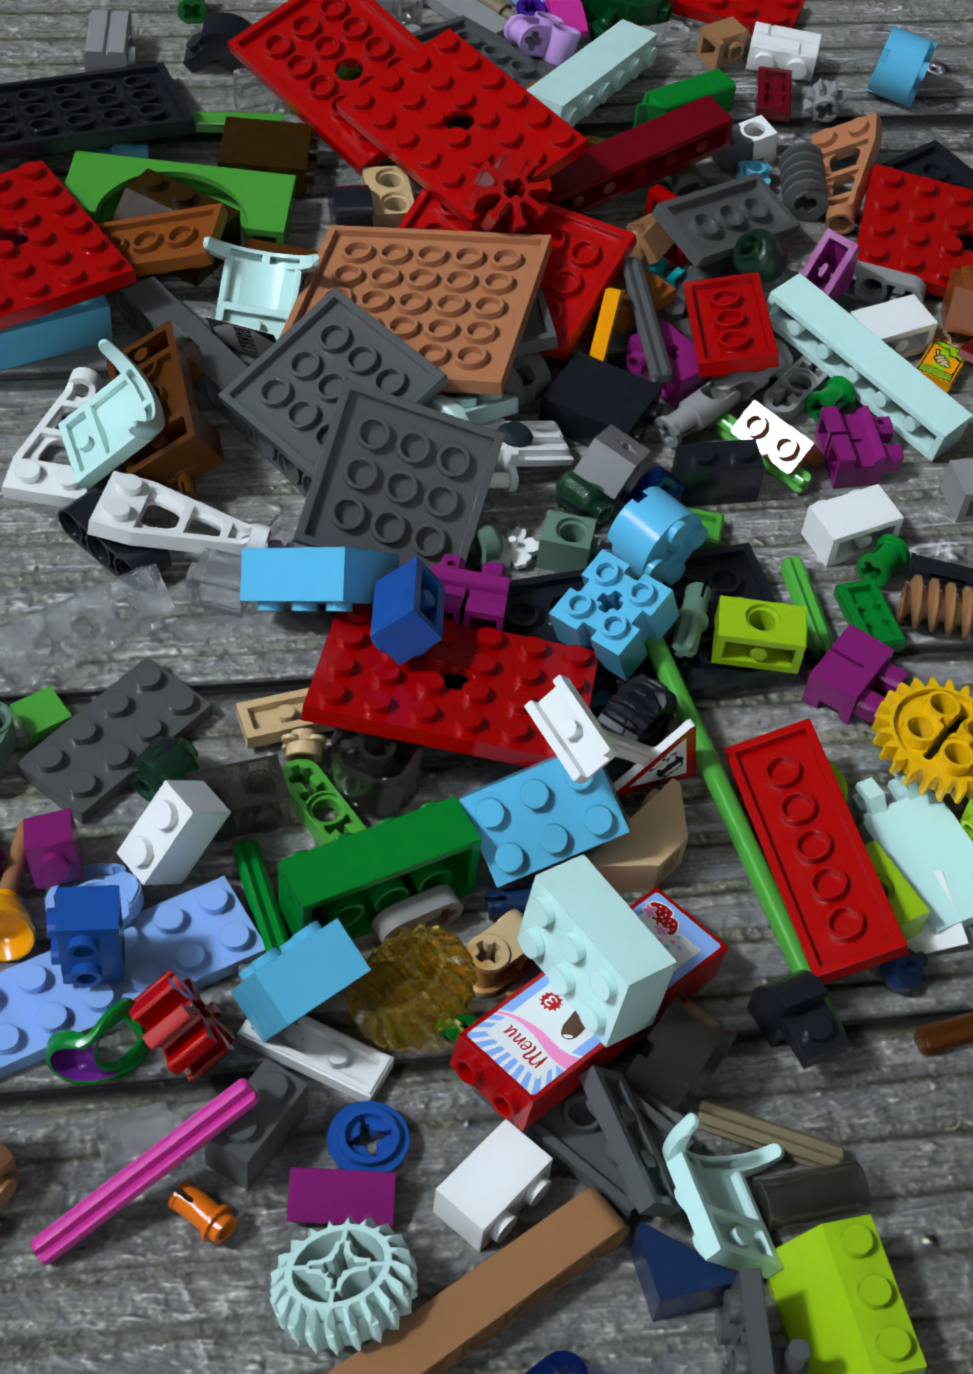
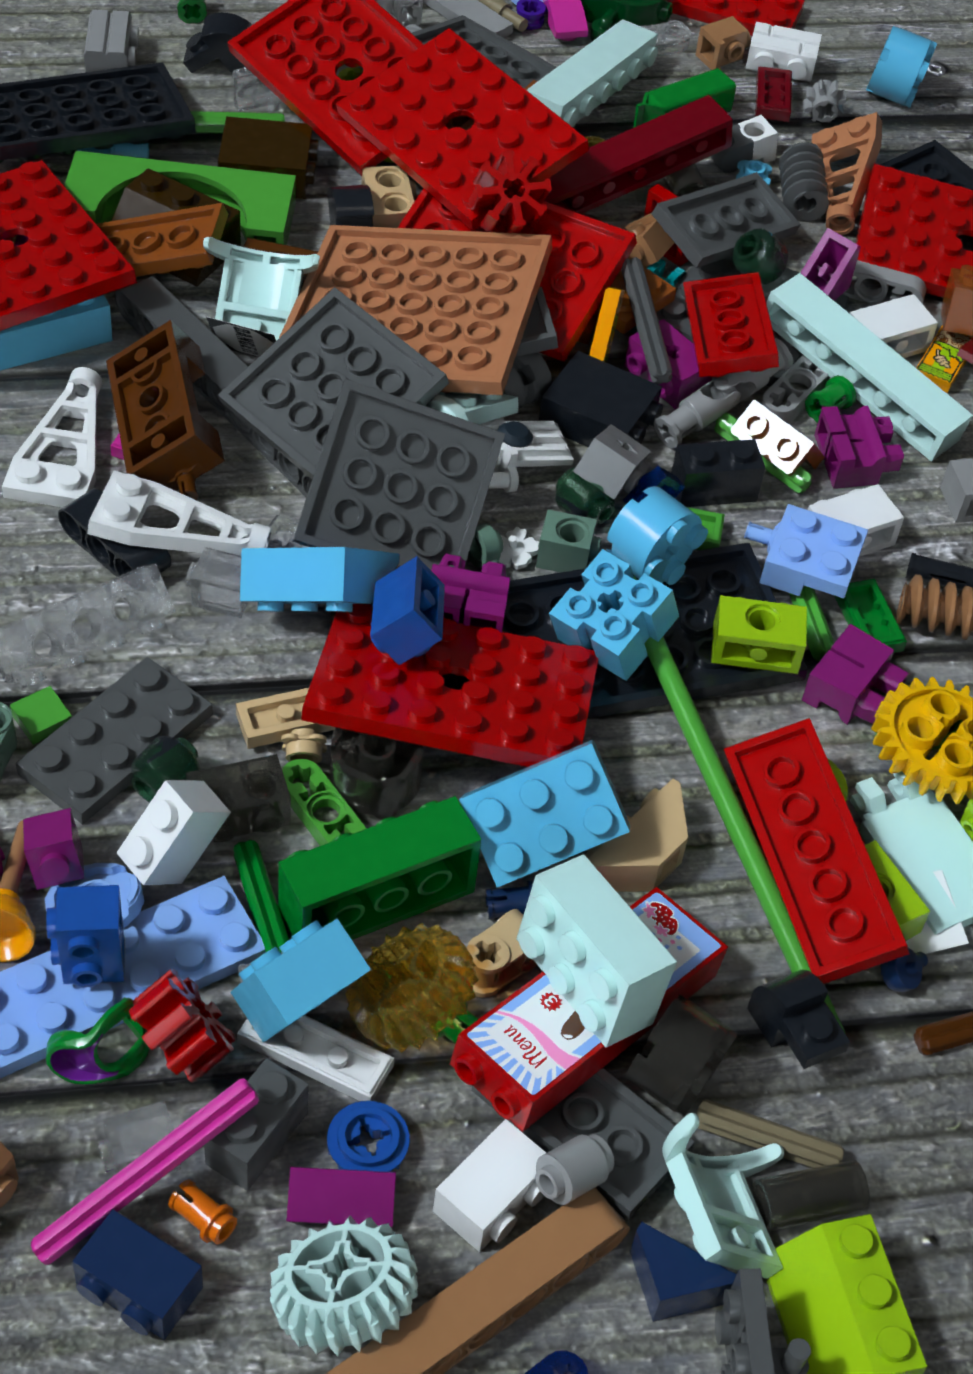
light aqua piece [58,339,165,490] -> none
light grey beam [372,884,464,949] -> none
lavender piece [504,11,581,66] -> none
white piece [524,674,696,796] -> none
dark grey plate [578,1066,682,1218] -> none
black gear [597,674,677,784] -> none
sand green axle [672,582,713,658] -> none
green bush [856,534,910,587] -> none
none -> dark blue brick [72,1210,203,1340]
none -> light grey brick [535,1134,614,1205]
none -> light blue plate [744,504,868,598]

